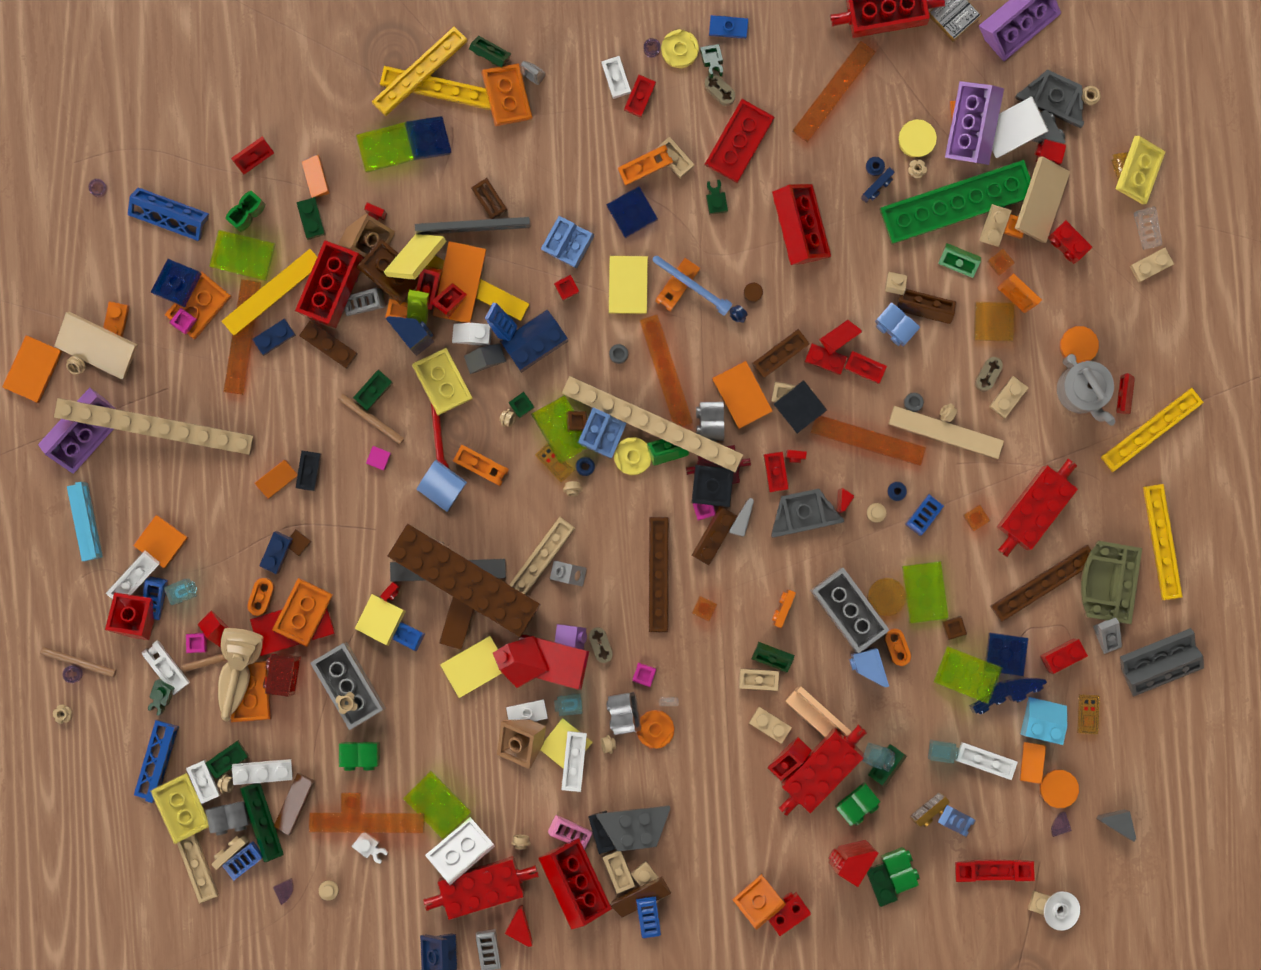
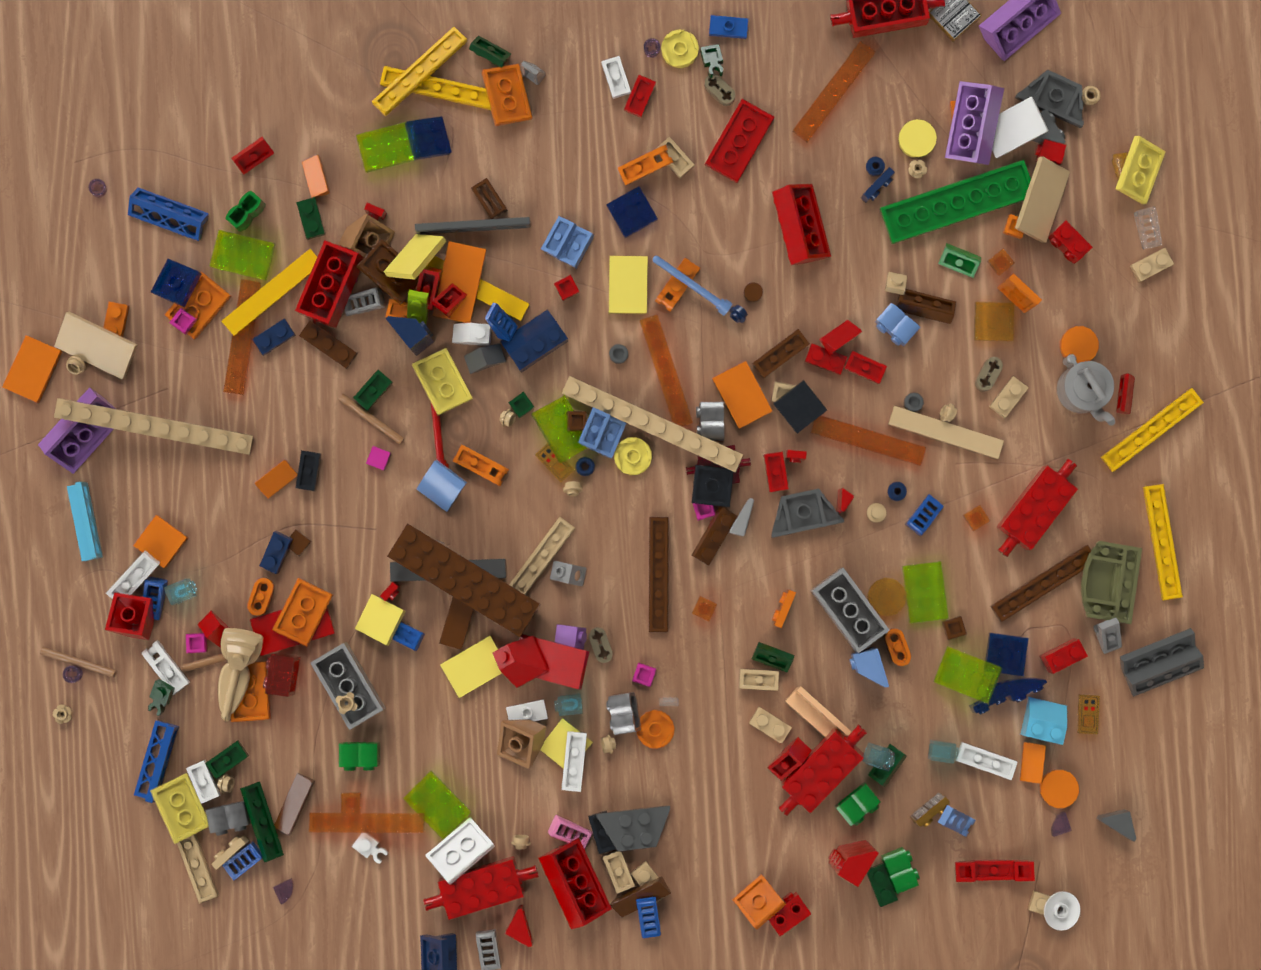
white plate [232,759,293,785] -> none
tan plate [319,880,339,900] -> none
green slope [647,439,689,466] -> none
dark green plate [706,180,728,215] -> none
tan plate [979,204,1012,247] -> none

